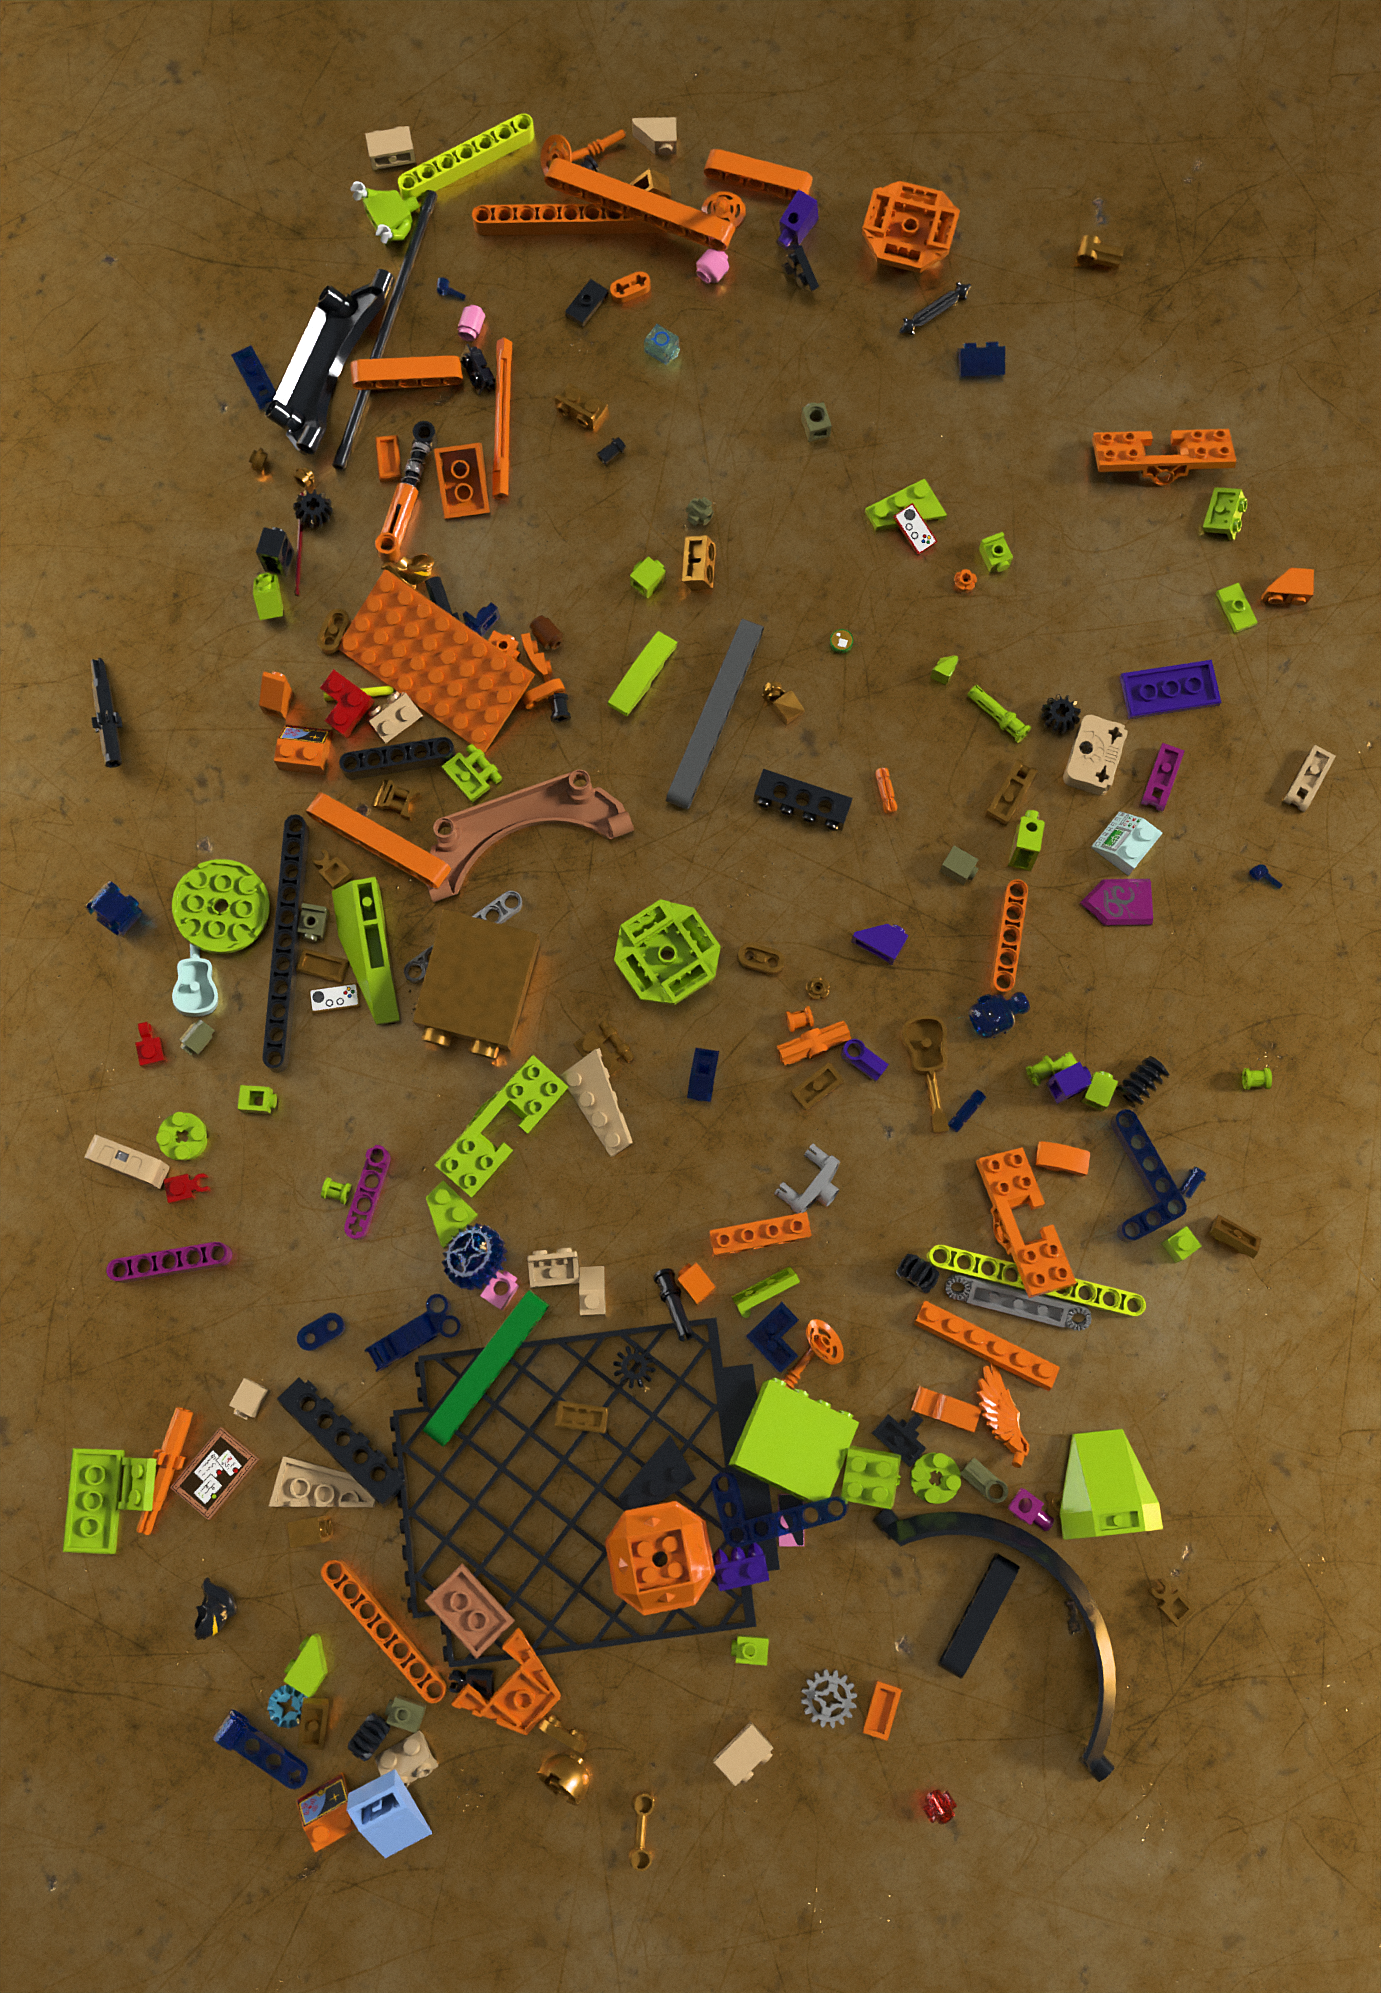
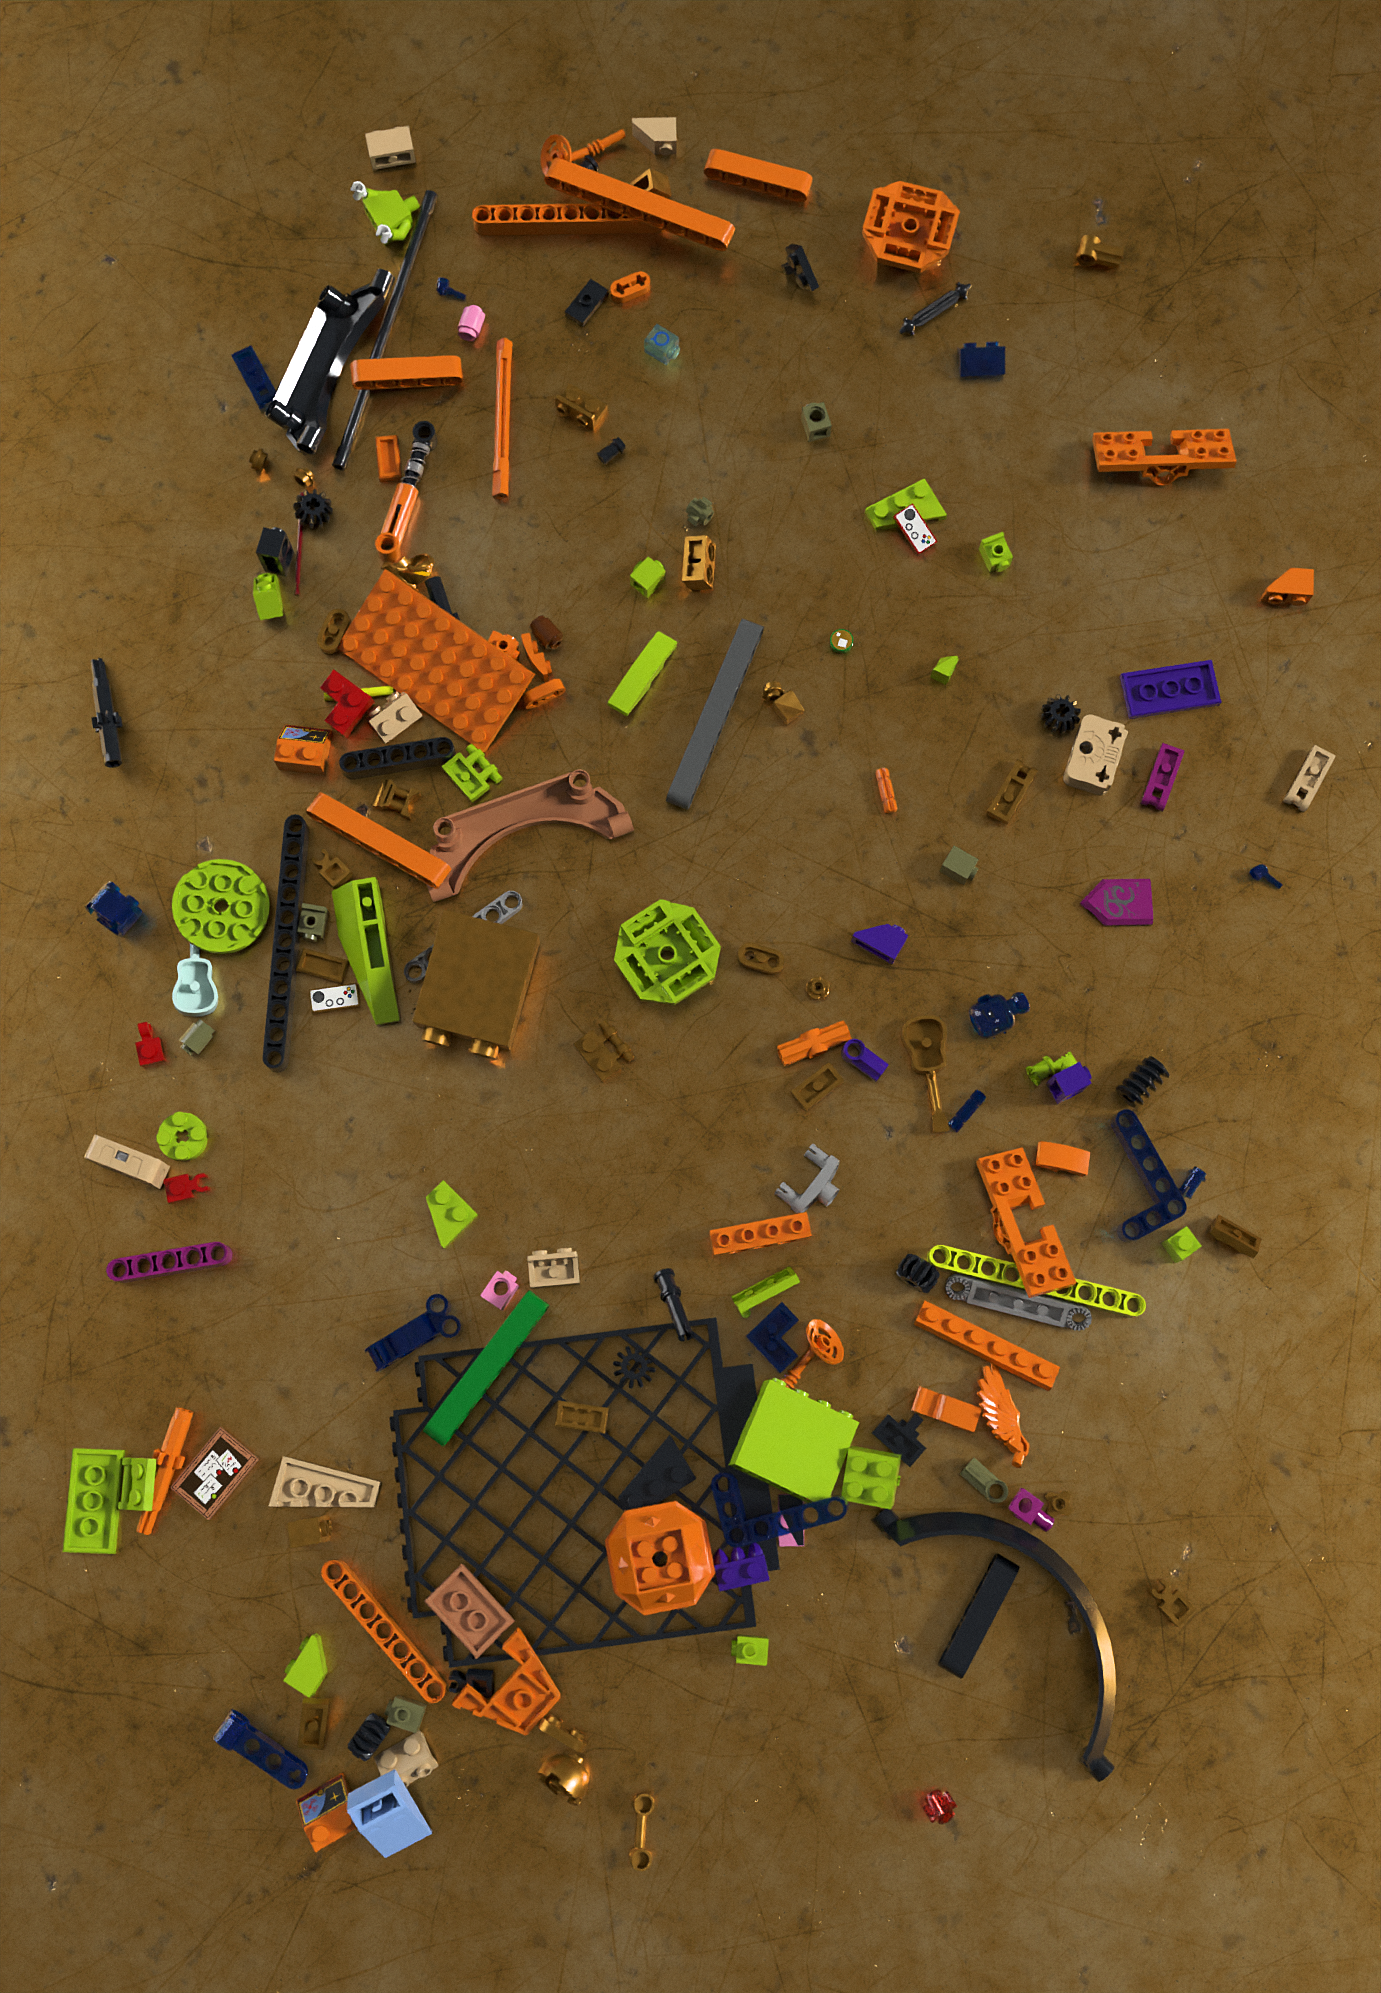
black hair [194,1577,237,1640] -> none
tan brick [229,1378,270,1420] -> none
lime brick [238,1085,277,1114] -> none
orange slope [259,672,294,720] -> none
medium azure gear [267,1685,307,1728] -> none
black brick [277,1377,405,1508] -> none
clear blue plate [297,1313,345,1351] -> none
lime bush [321,1177,352,1205] -> none
magenta beam [344,1145,391,1240] -> none
neon yellow beam [398,113,534,201] -> none
orange slope [434,443,490,519] -> none
lime plate [434,1055,568,1198] -> none
clear blue gear [441,1223,508,1291] -> none
black hinge [461,344,496,395] -> none
clear blue bracket [462,602,500,636] -> none
black bush [548,693,571,723] -> none
tan wing [560,1048,633,1157] -> none
tan slope [579,1266,606,1317] -> none
orange slope [677,1263,716,1305] -> none
clear blue slope [687,1048,719,1102] -> none
bright pink head [696,249,729,284] -> none
orange dish [702,192,746,229] -> none
tan brick [713,1722,773,1786] -> none
black brick [753,769,853,831] -> none
dark purple torso [776,190,819,249] -> none
orange bush [785,1006,814,1032] -> none
light grey gear [801,1669,857,1728] -> none
orange tile [862,1680,902,1741] -> none
lime plate [910,1453,961,1504] -> none
orange plate [954,569,977,592] -> none
lime pin [967,685,1031,743] -> none
orange beam [990,879,1028,997] -> none
lime torso [1008,810,1045,871] -> none
lime wedge [1059,1429,1163,1540] -> none
lime brick [1080,1071,1118,1112] -> none
light aqua slope [1091,811,1162,876] -> none
lime bracket [1203,487,1247,540] -> none
lime plate [1216,583,1258,633] -> none
lime bush [1242,1068,1272,1090] -> none

